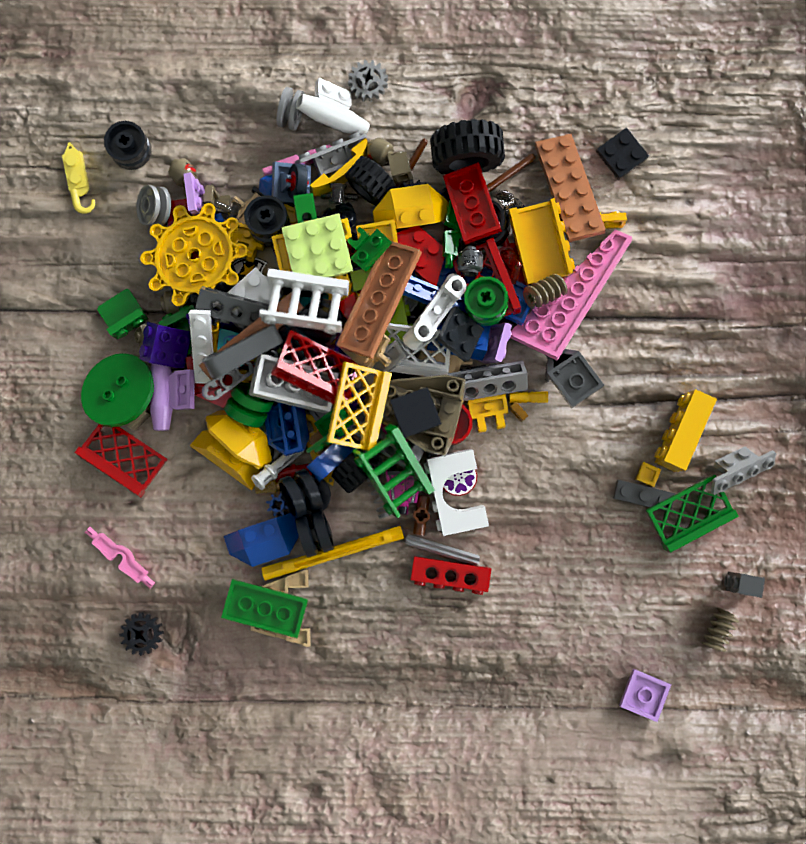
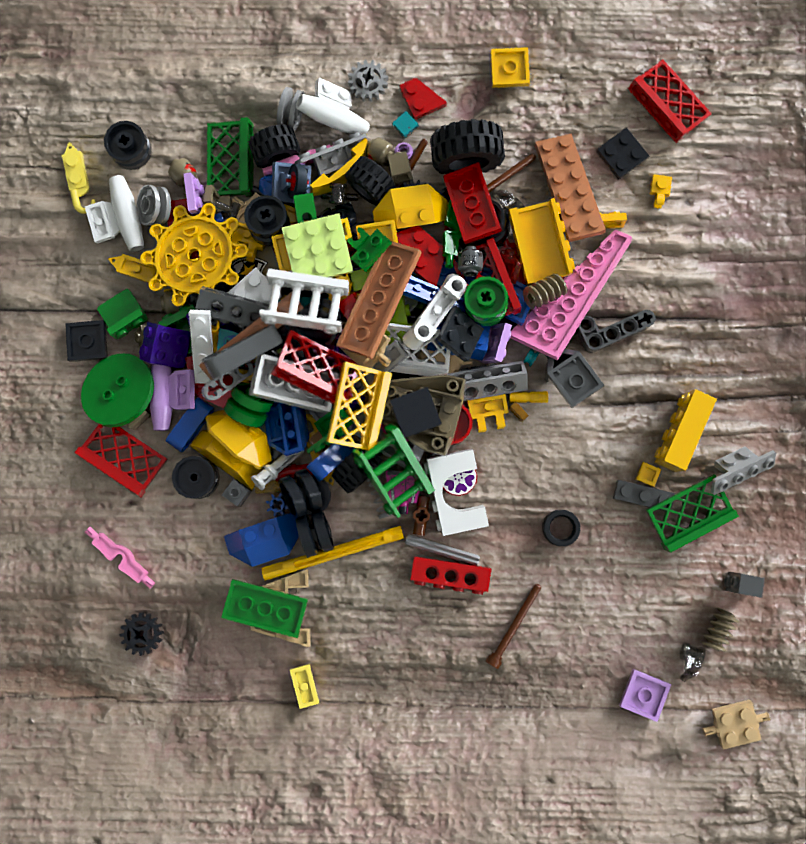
none -> black plate [65,320,108,362]
none -> white plate [85,175,144,252]
none -> yellow plate [108,254,172,292]
none -> blue beam [166,397,215,453]
none -> black wheel [172,456,220,499]
none -> green fence [207,117,254,197]
none -> dark grey brick [222,479,252,507]
none -> black tyre [248,124,301,168]
none -> light yellow plate [290,664,319,709]
none -> teal tile [392,111,418,138]
none -> lavender plate [394,142,413,159]
none -> red wing [399,78,447,120]
none -> reddish brown piece [485,584,541,669]
none -> yellow plate [490,47,530,88]
none -> teal bush [523,348,540,367]
none -> black tyre [542,510,580,546]
none -> dark grey beam [576,310,656,353]
none -> red fence [628,59,712,143]
none -> yellow plate [650,174,672,209]
none -> clear smoke piece [680,642,706,682]
none -> tan plate [702,700,770,750]

